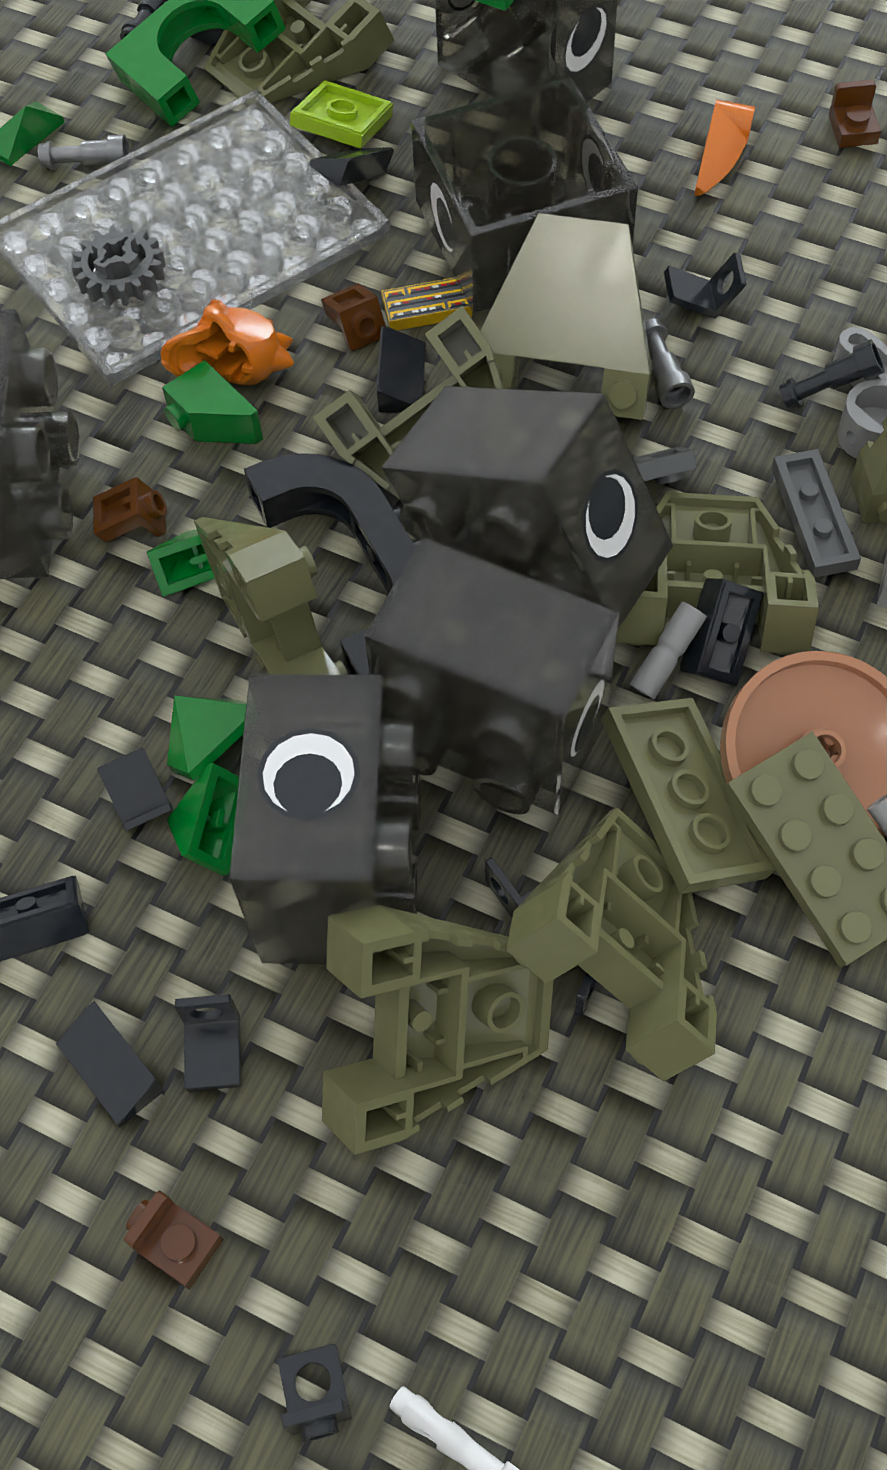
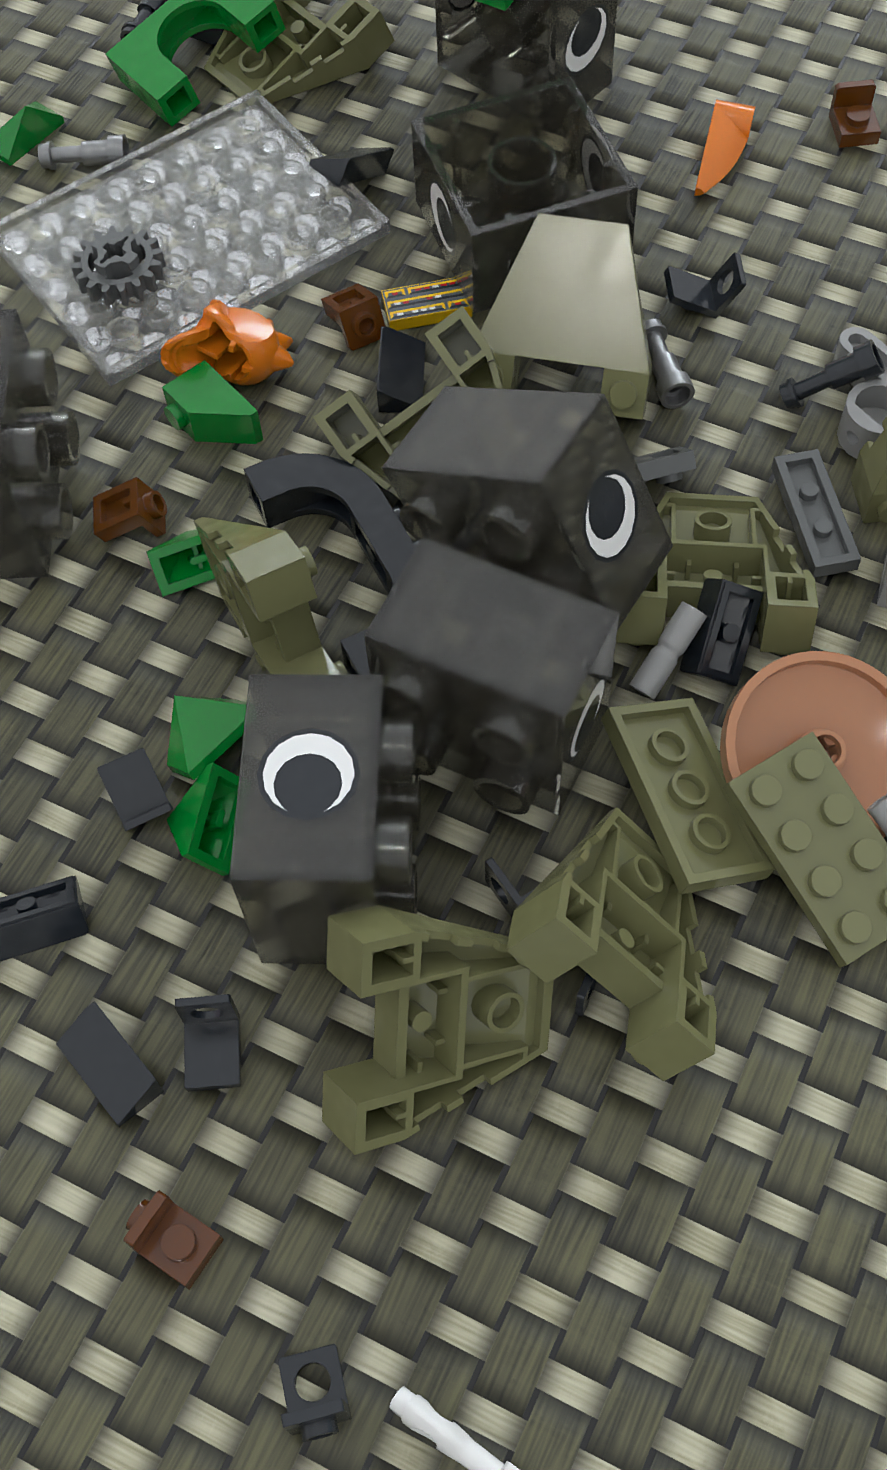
lime tile [290,80,394,149] -> none

